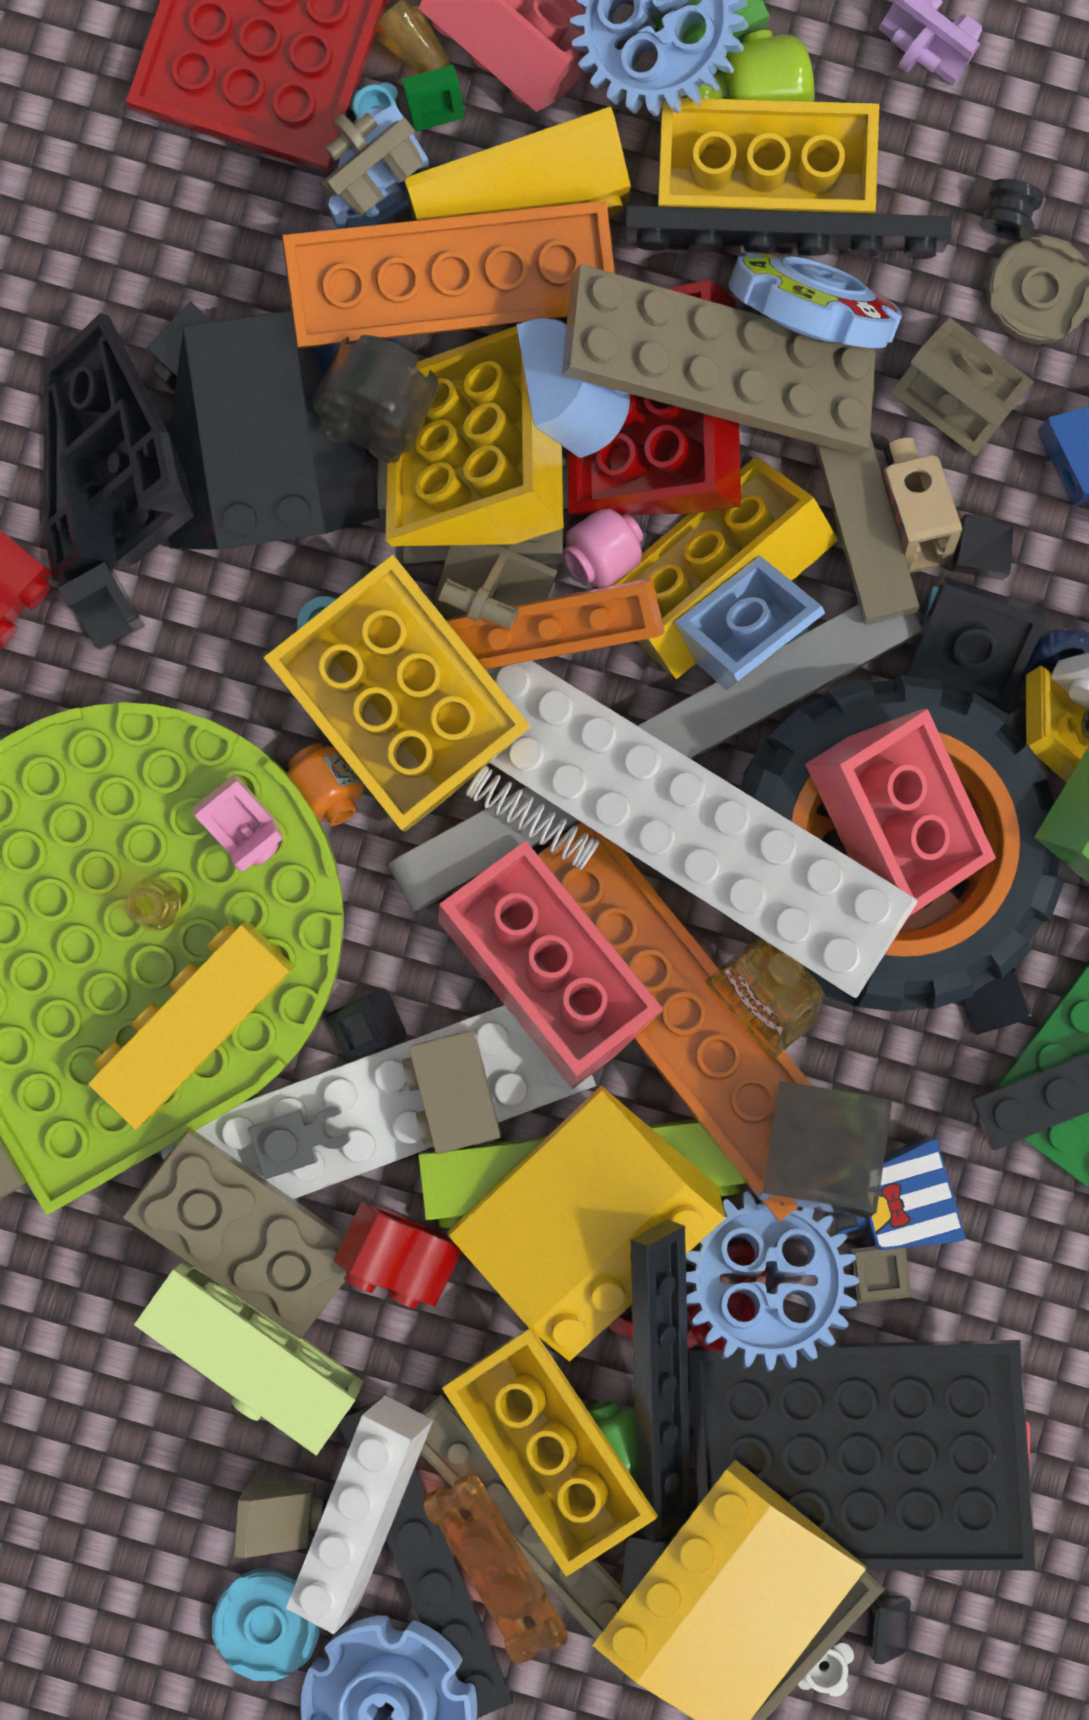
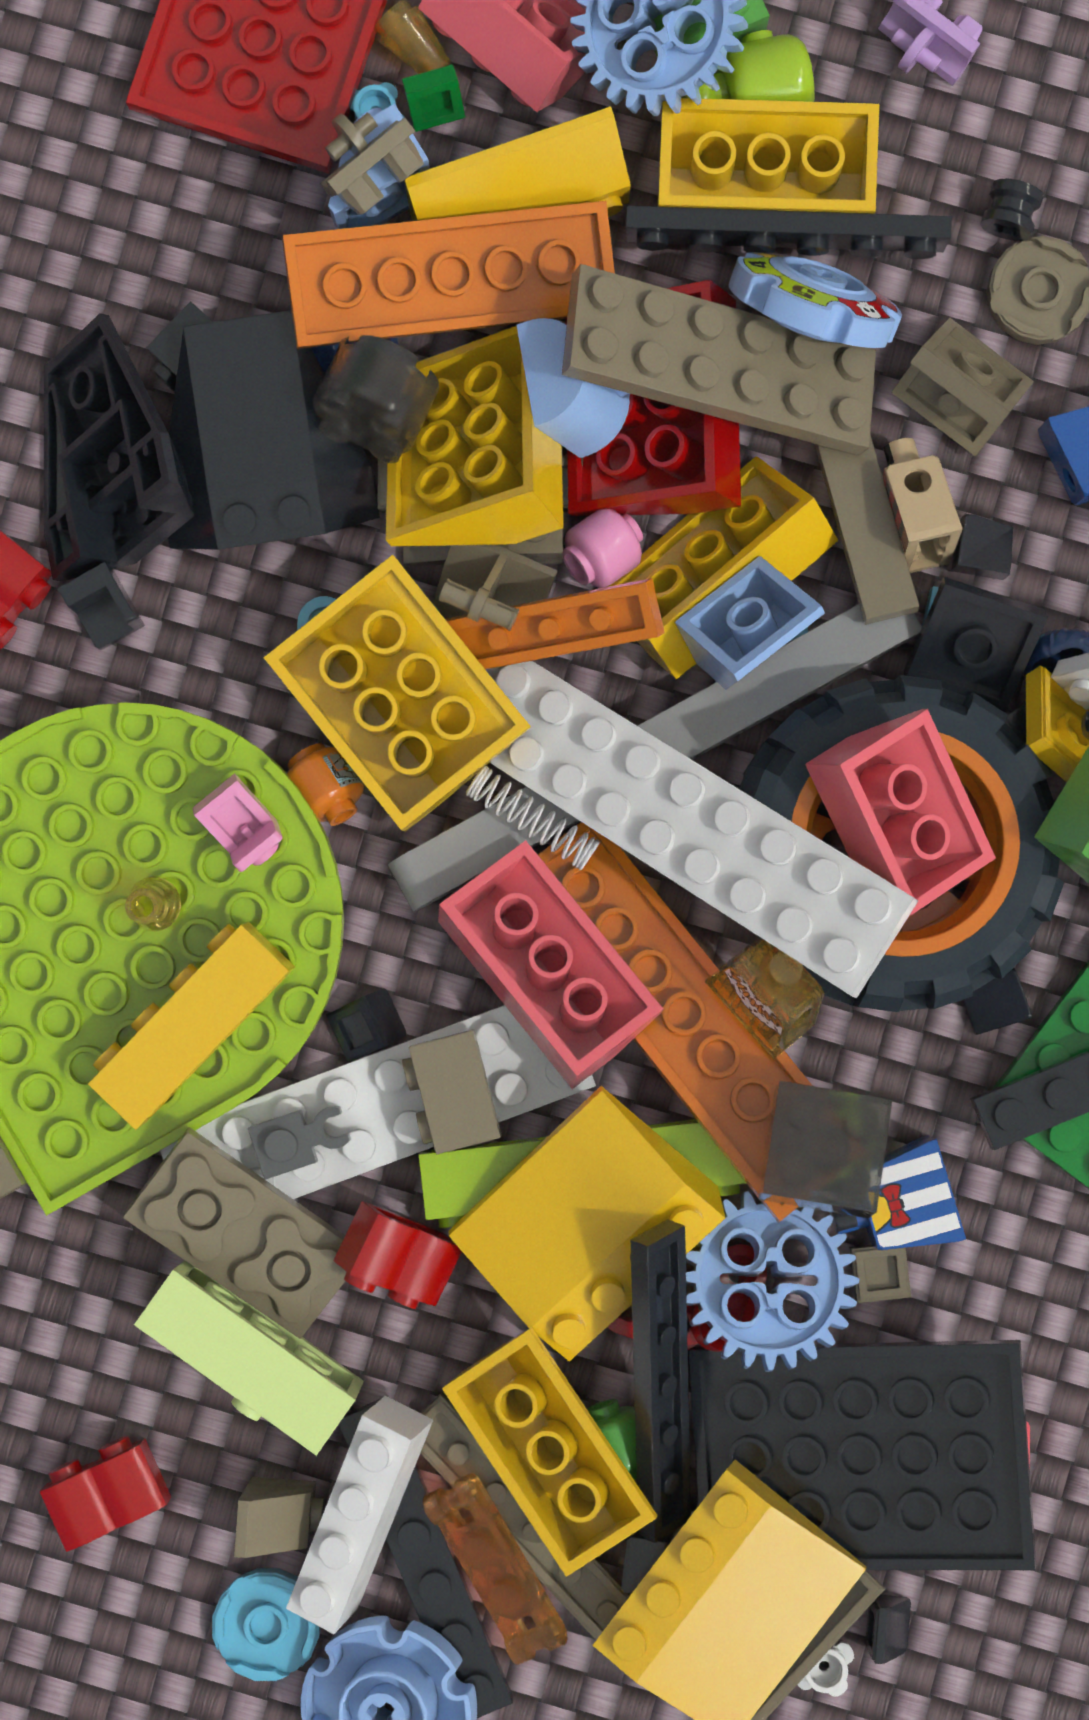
none -> red brick [39,1435,171,1552]

